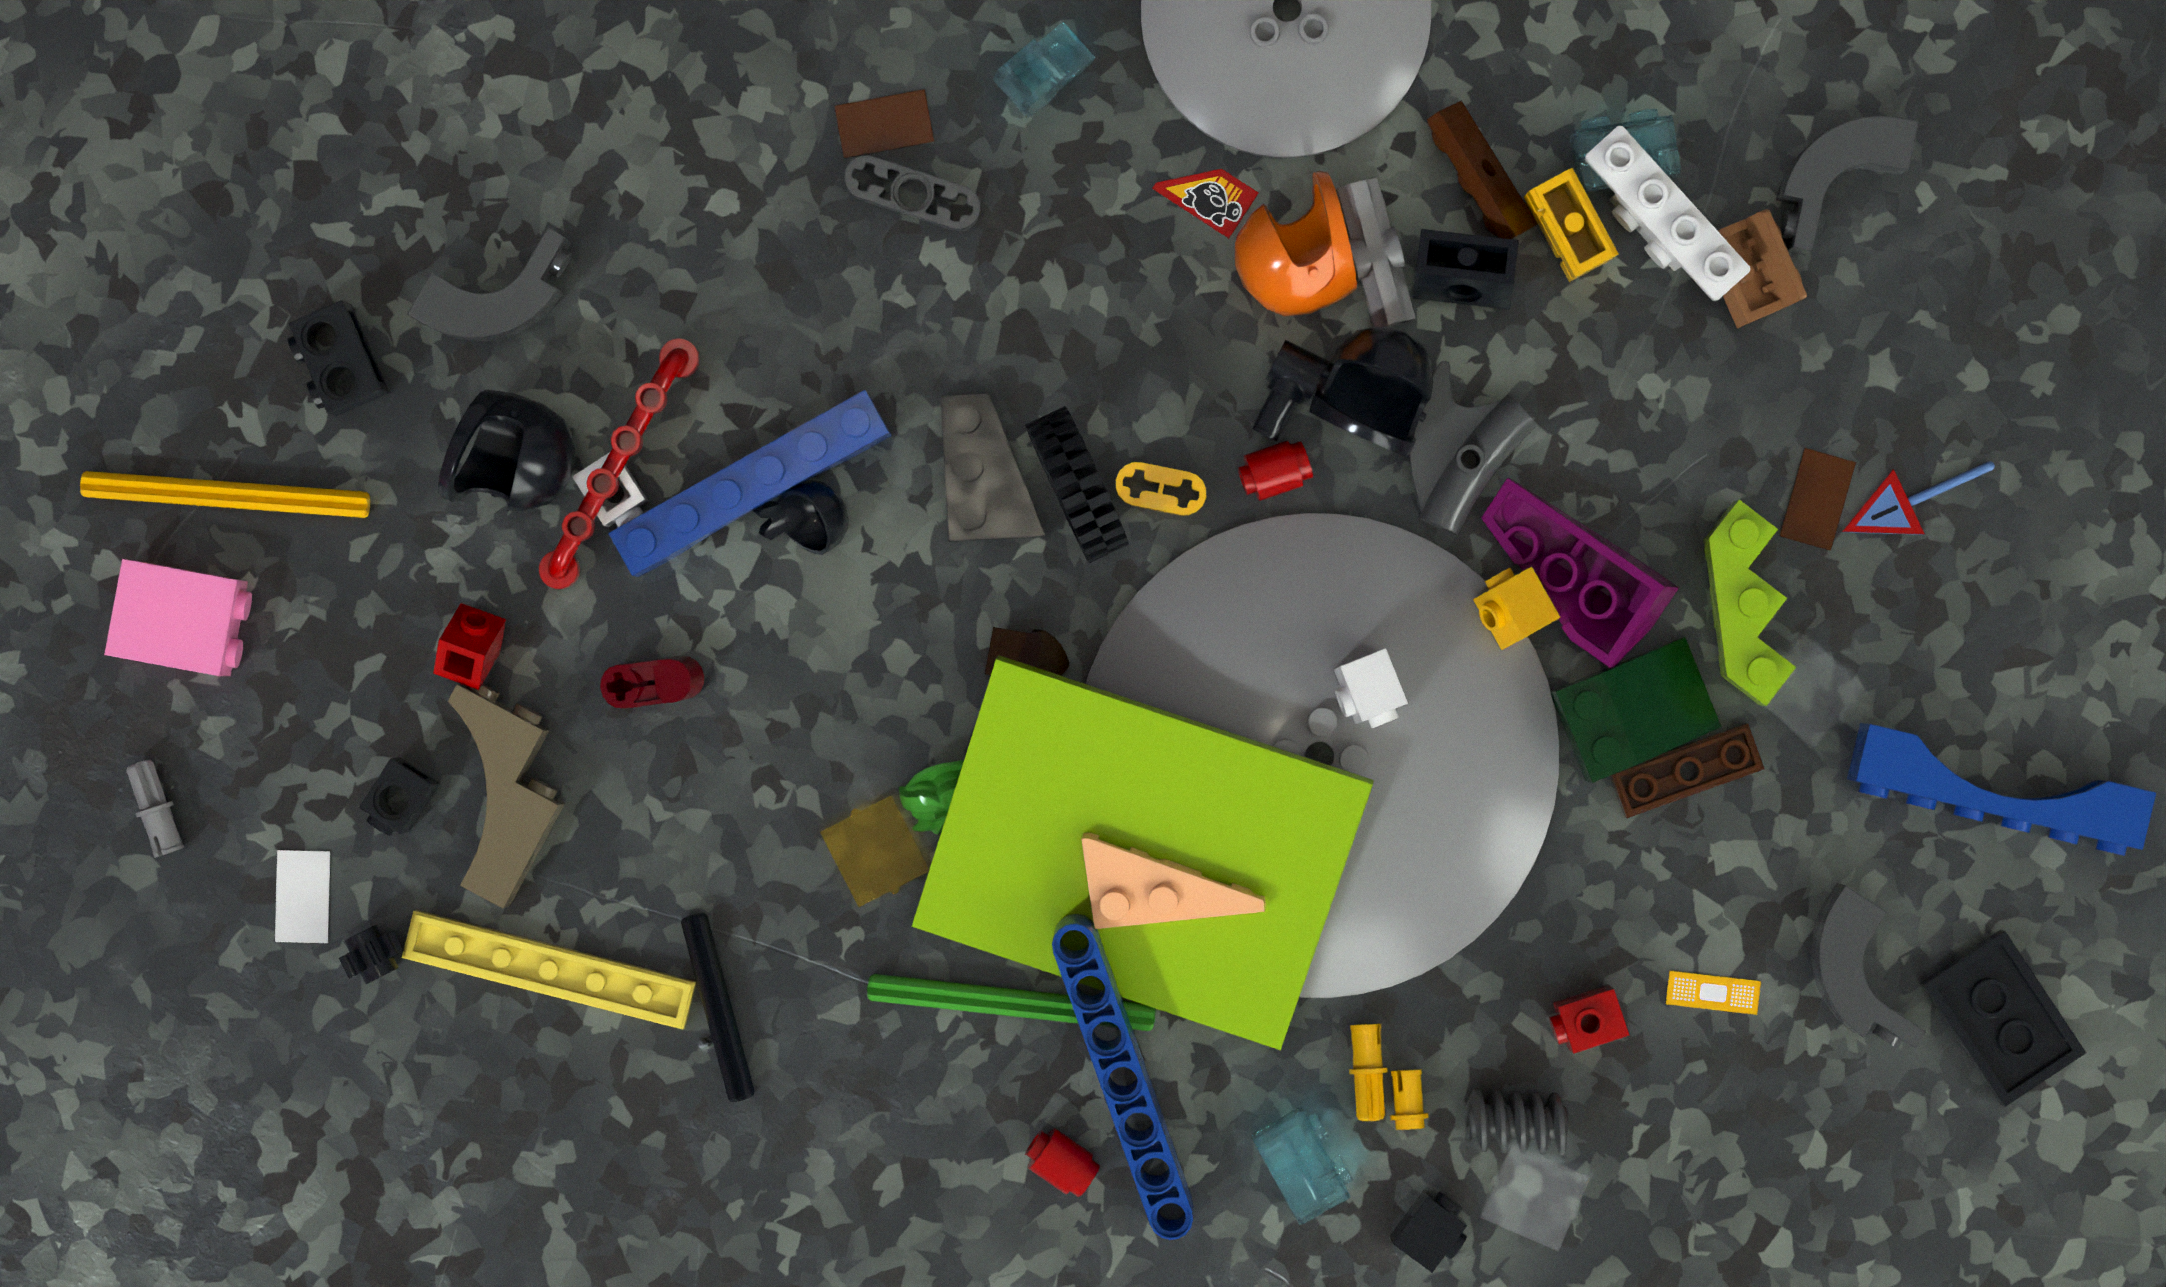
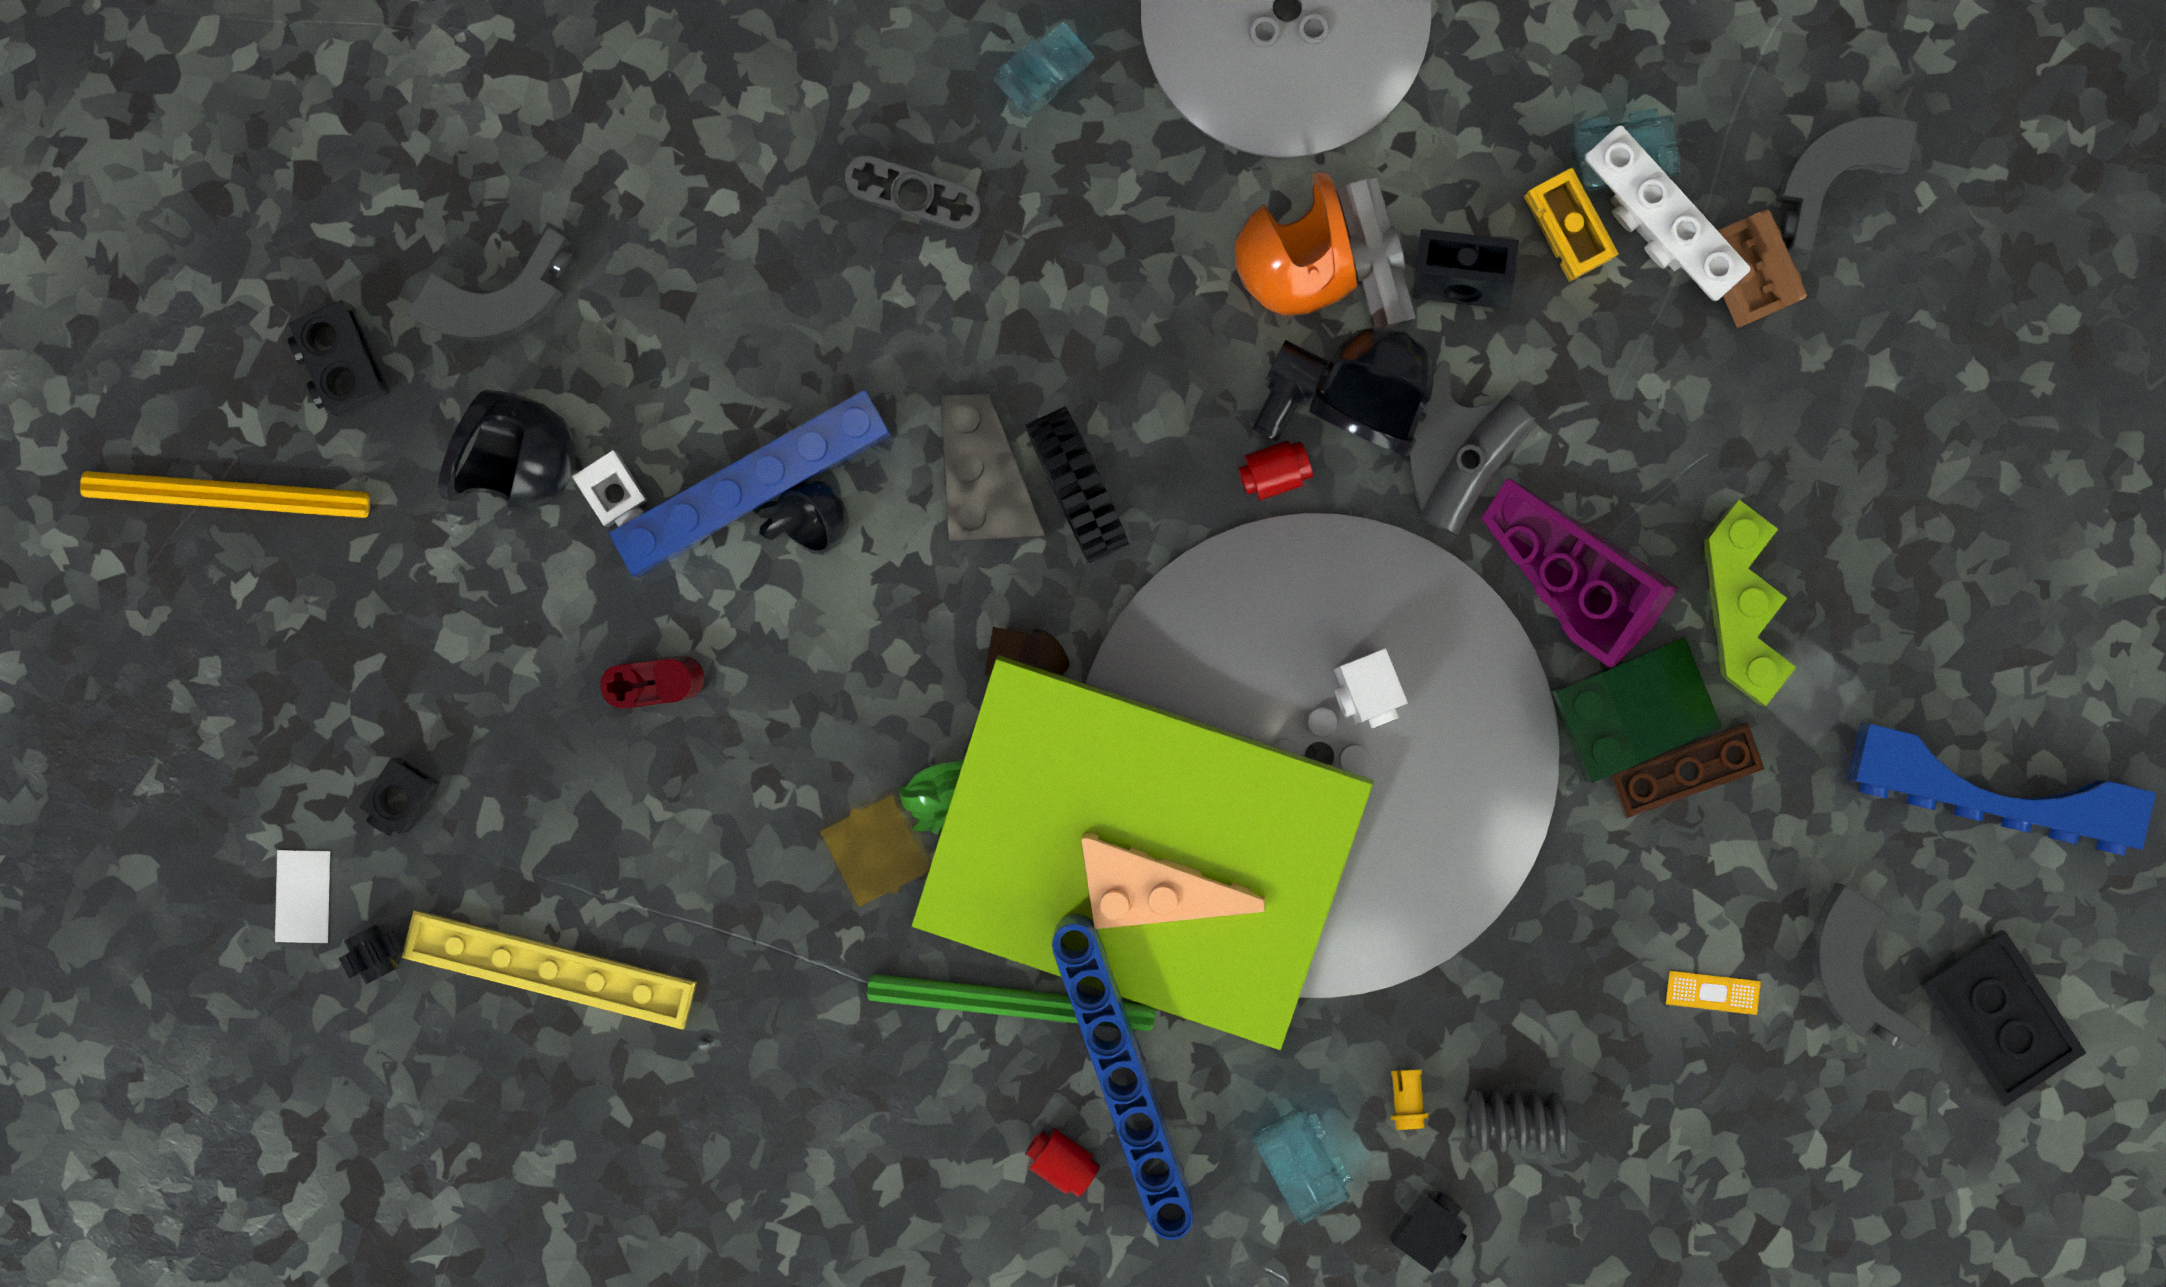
bright pink brick [104,559,252,676] -> none
light grey axle [127,760,185,858] -> none
red brick [433,603,506,690] -> none
dark tan arch [448,684,565,909] -> none
red bar [539,338,700,589] -> none
black axle [681,913,755,1102] -> none
reddish brown sticker [834,89,934,158] -> none
yellow beam [1116,462,1206,516] -> none
sticker [1152,169,1259,239] -> none
yellow axle [1349,1024,1388,1121] -> none
reddish brown tile [1427,100,1537,239] -> none
yellow brick [1473,567,1561,650] -> none
clear piece [1480,1143,1590,1251] -> none
red brick [1549,985,1629,1054] -> none
reddish brown sticker [1780,448,1856,551] -> none
piece [1842,461,1995,535] -> none

